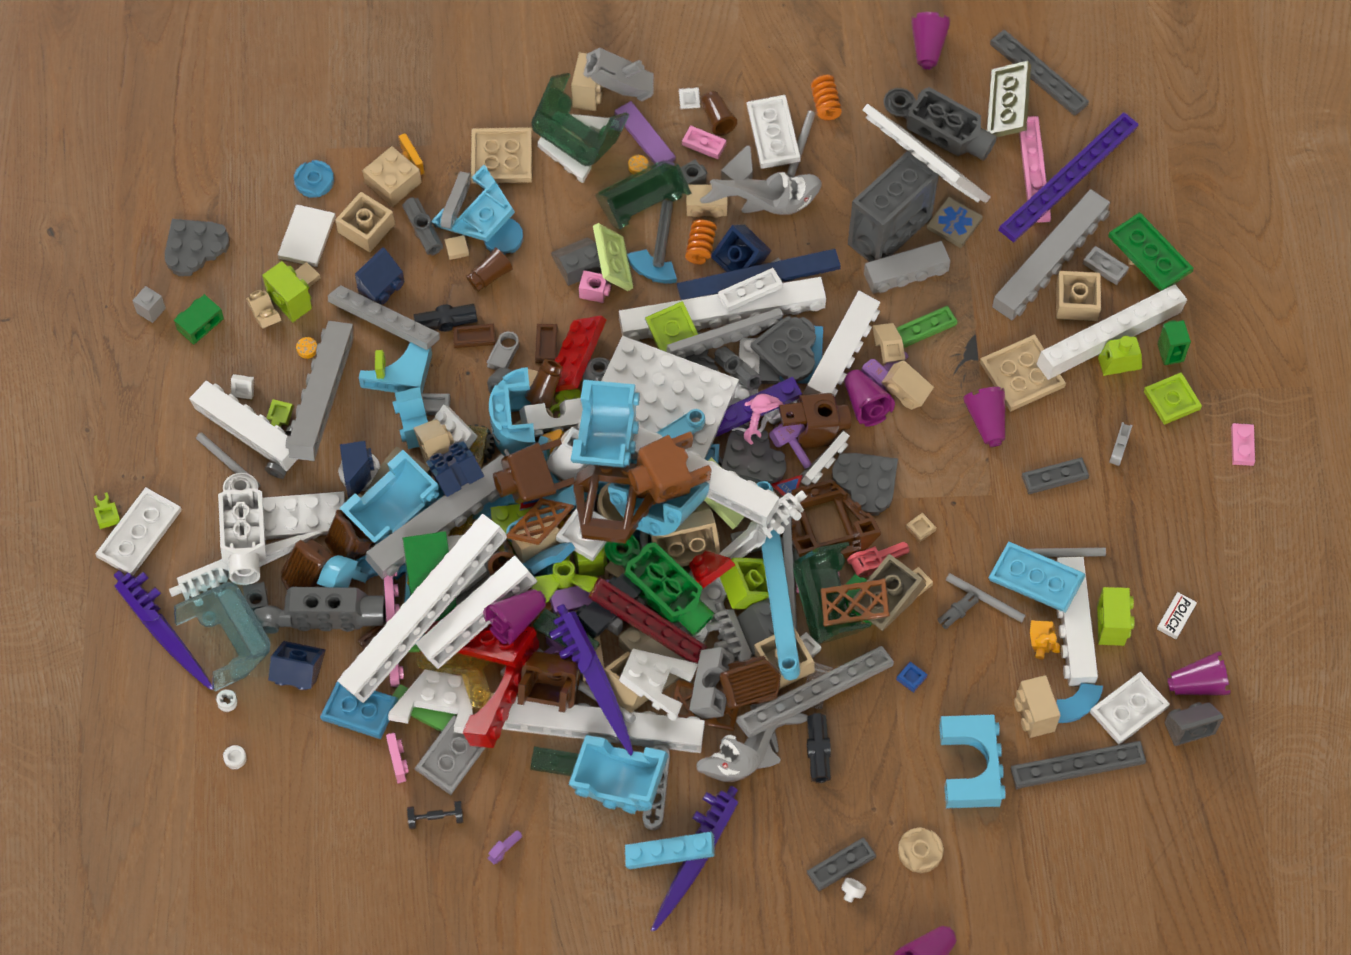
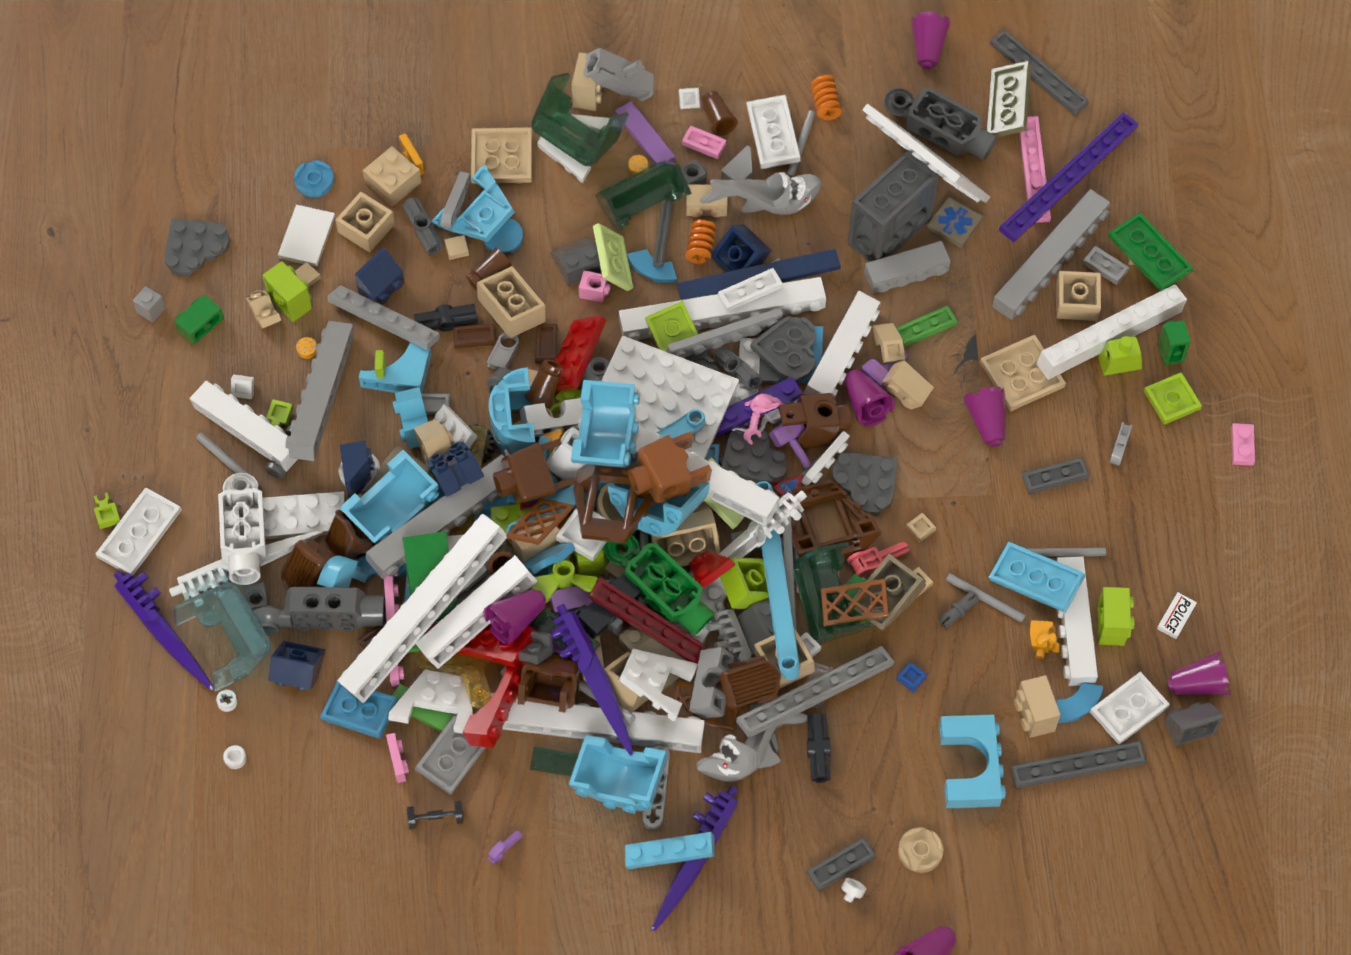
none -> tan brick [477,266,545,338]
none -> dark grey bracket [519,630,553,665]

